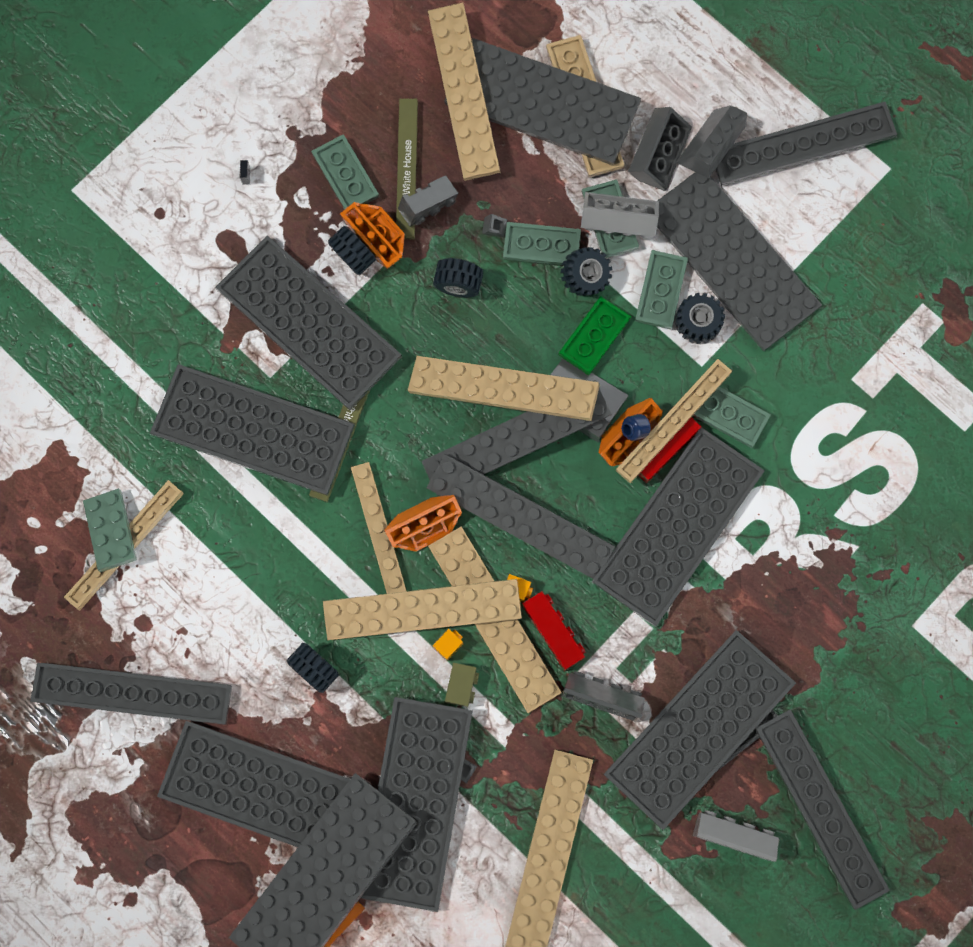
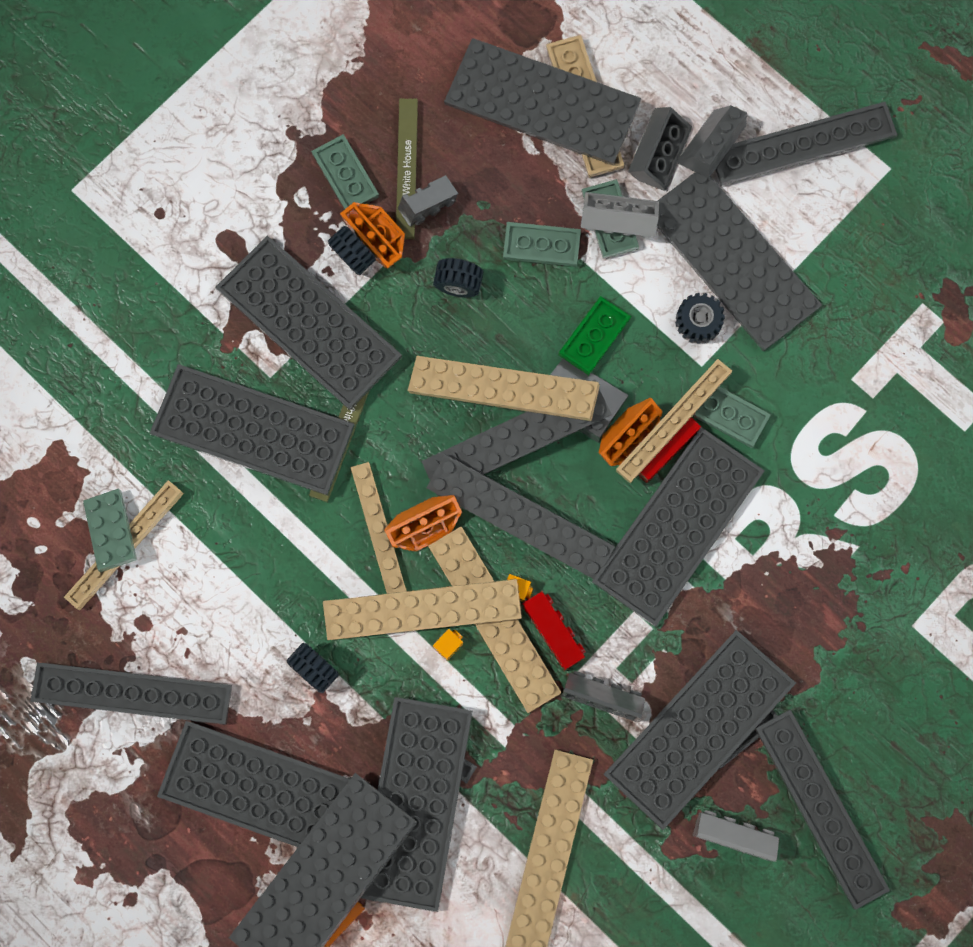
black tile [240,160,250,185] -> none
tan plate [428,3,500,181] -> none
olive brick [445,663,479,708] -> none
dark grey slope [482,214,507,237] -> none
black wheel [561,247,612,296] -> none
dark blue head [622,414,651,441] -> none
sand green plate [635,250,688,330] -> none

